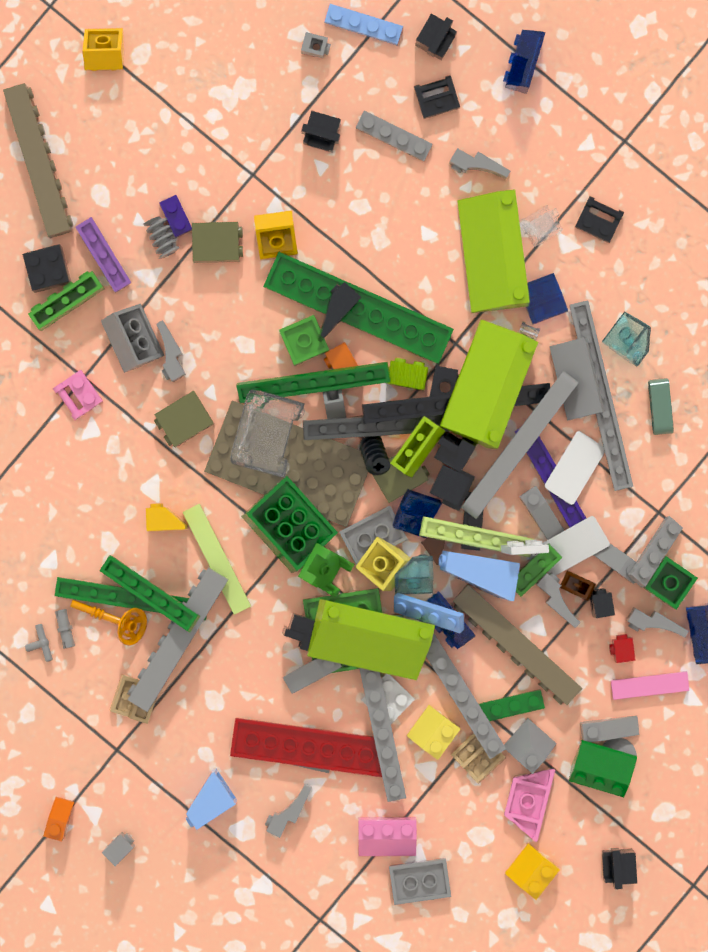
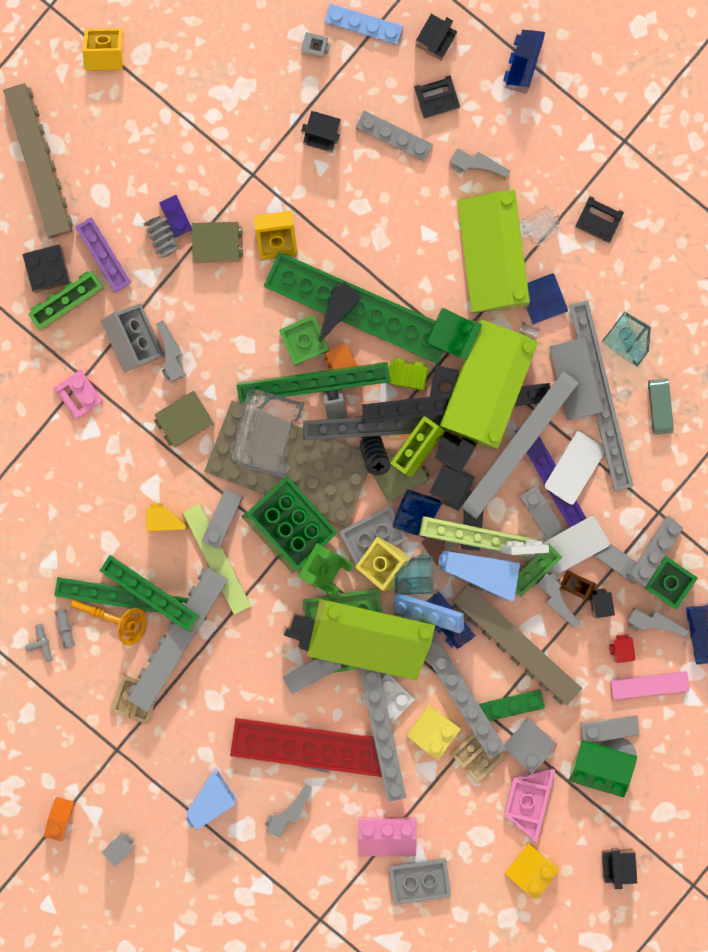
none -> light grey slope [201,489,243,549]
none -> green bracket [427,308,482,360]

